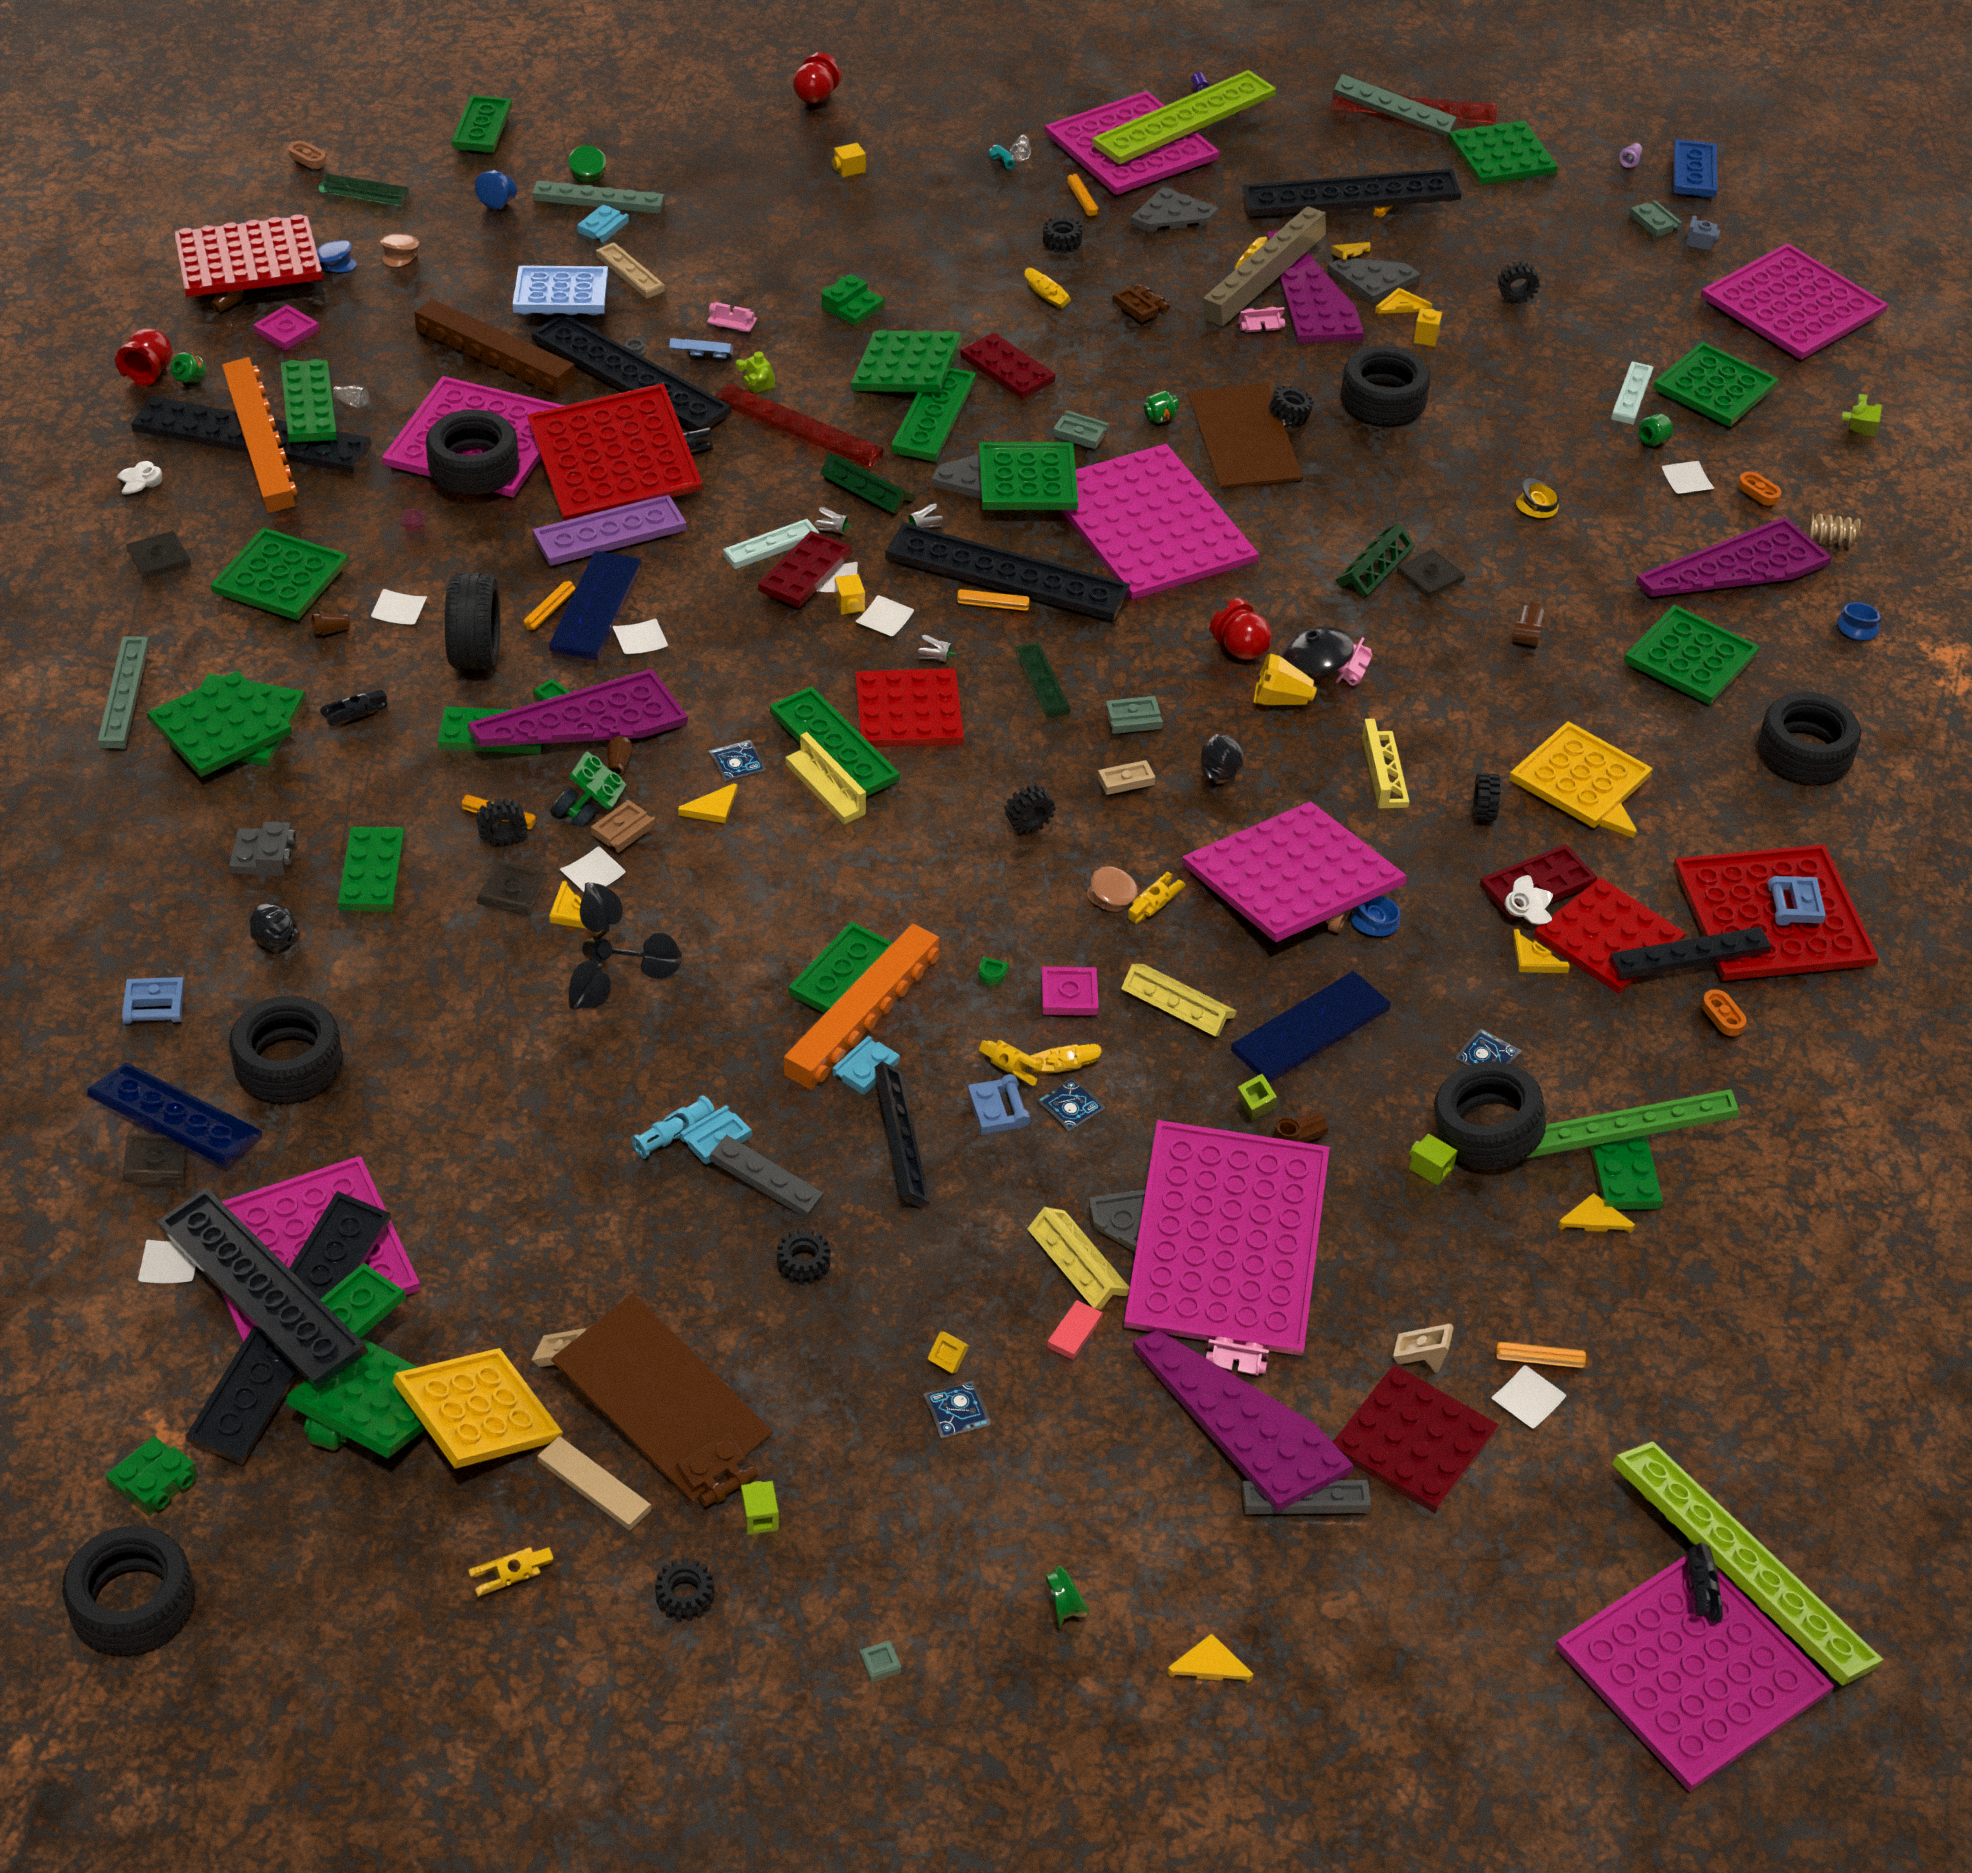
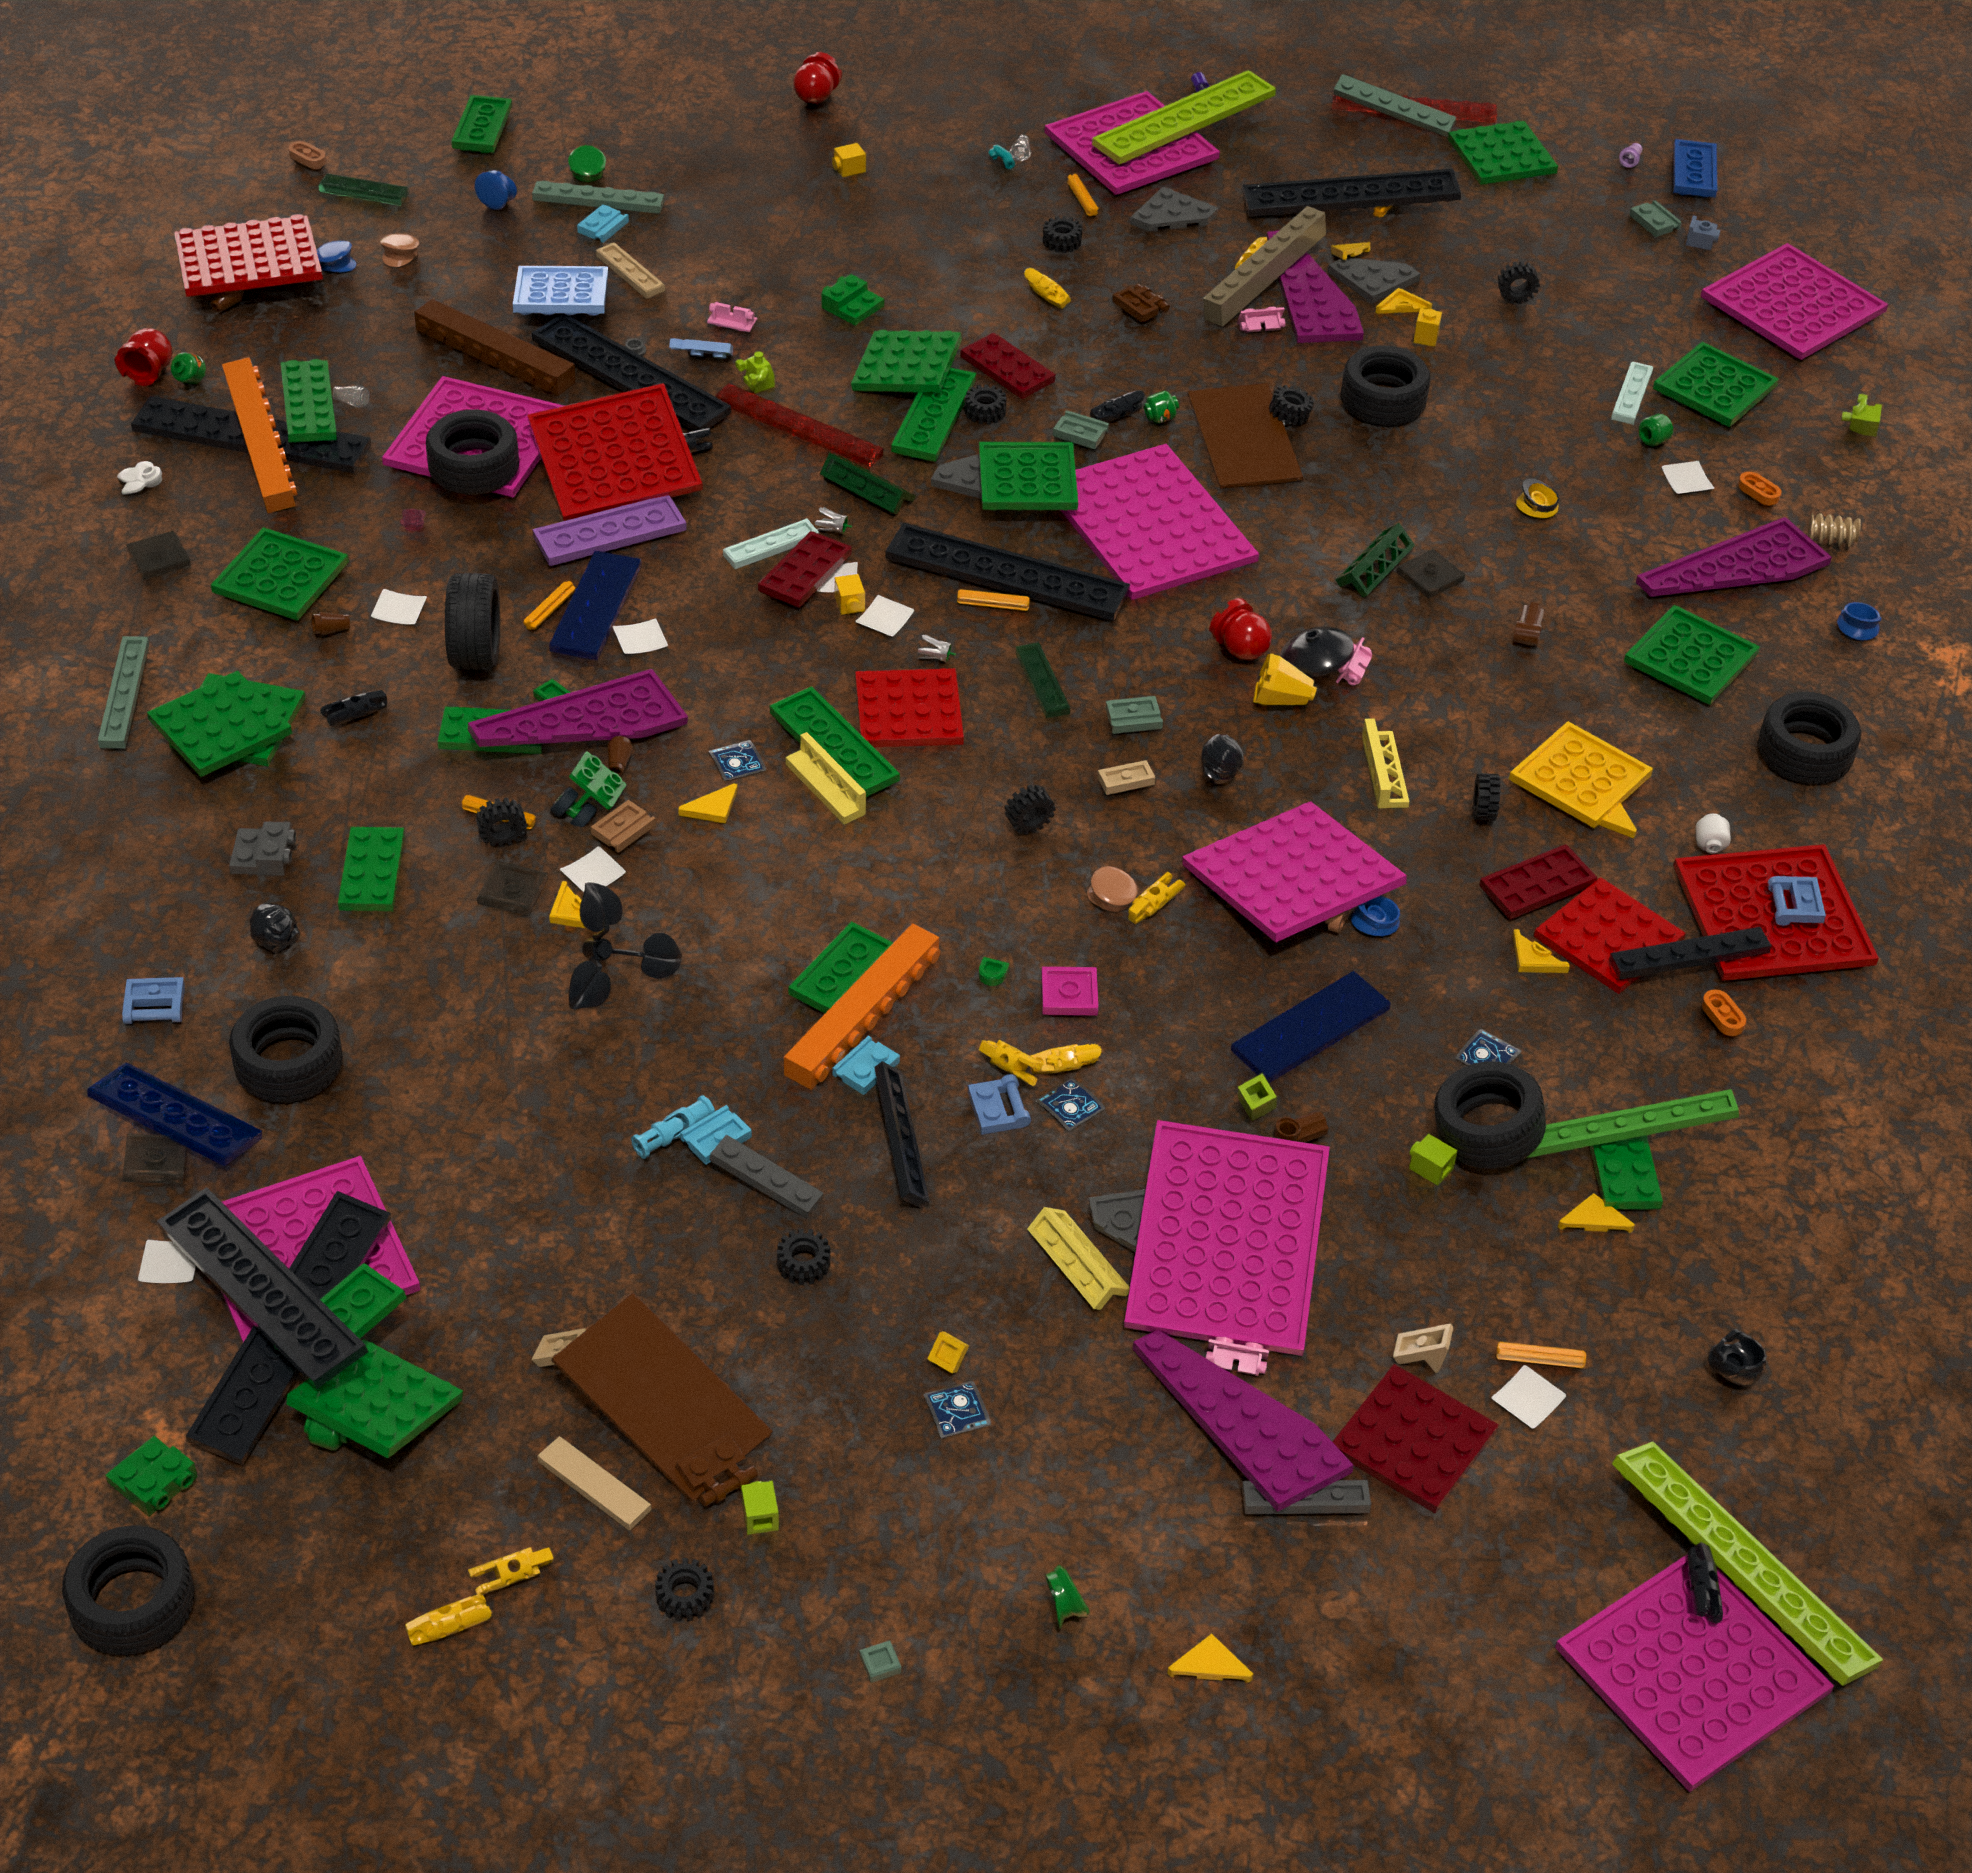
dark pink tile [253,305,319,351] -> none
yellow plate [393,1348,563,1469] -> none
flat silver piece [908,504,943,528] -> none
coral tile [1047,1300,1103,1360] -> none
light yellow fence [1121,964,1237,1036] -> none
white plate [1505,875,1553,925] -> none
none -> yellow hinge [405,1594,492,1646]
none -> black tyre [965,384,1007,425]
none -> black hinge [1090,390,1145,422]
none -> white head [1695,814,1731,854]
none -> black hair [1708,1329,1767,1386]

